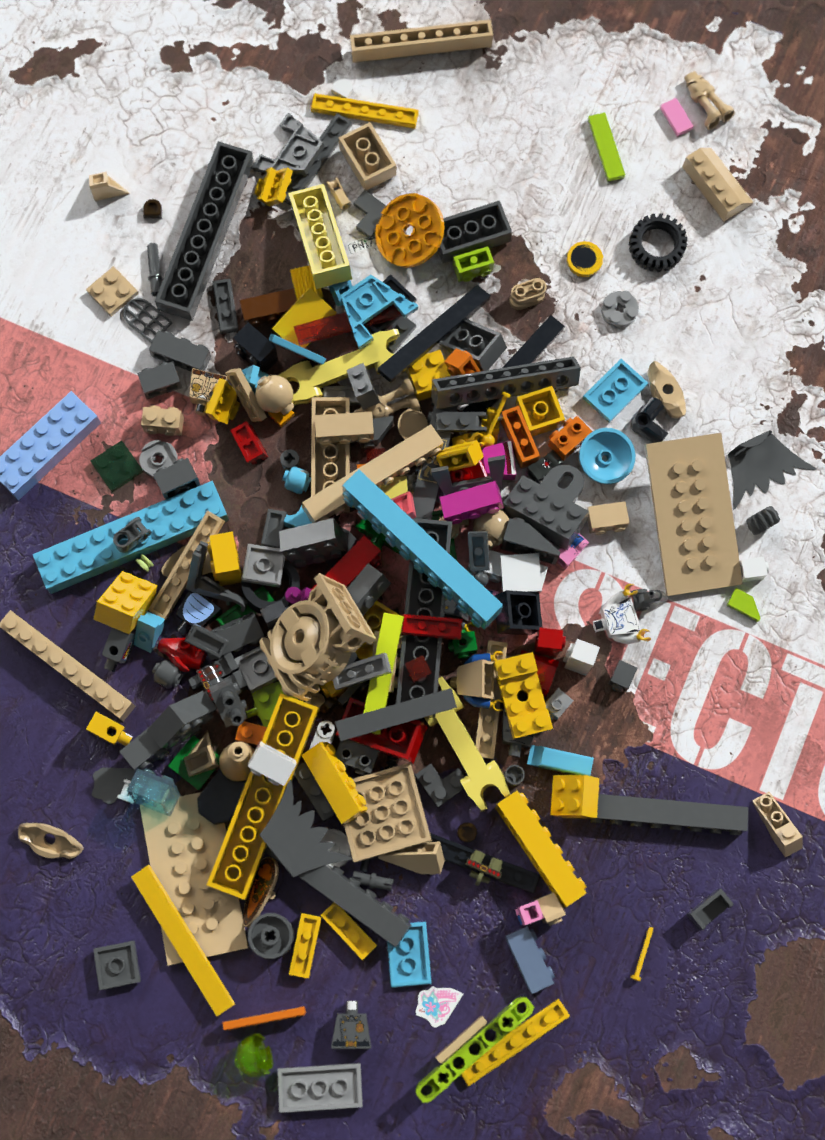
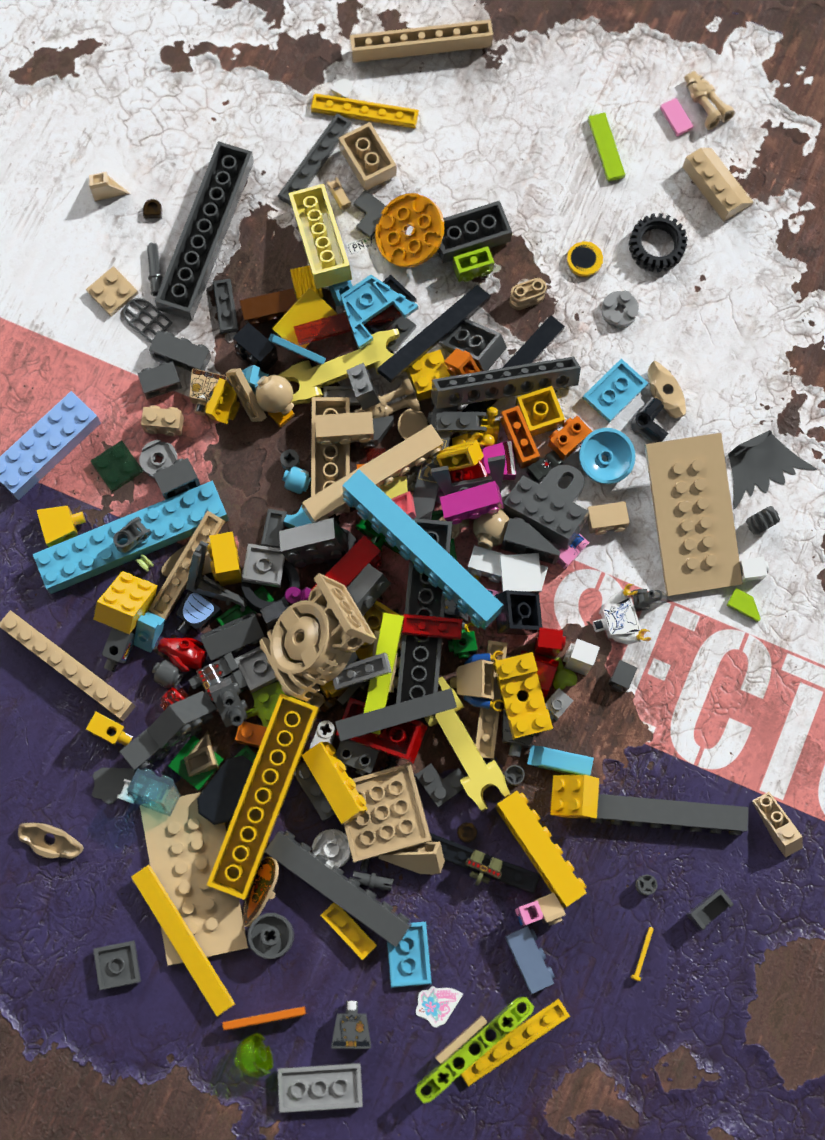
dark grey tile [185,623,229,659] -> none
tan cone [219,742,255,781] -> none
red hinge [230,421,268,464] -> none
white brick [248,741,296,786] -> none
wing [252,112,325,175] -> none
yellow slope [254,167,293,206] -> none
dark grey piece [260,780,353,877] -> none
yellow plate [289,913,322,979] -> none
clear red plate [405,655,432,683] -> none
dark grey plate [468,531,490,586] -> none
yellow piece [487,392,511,435] -> none
none -> yellow torso [37,506,86,547]
none -> clear red head [160,687,189,710]
none -> lime rock [553,658,578,690]
none -> dark grey wheel [635,874,658,895]

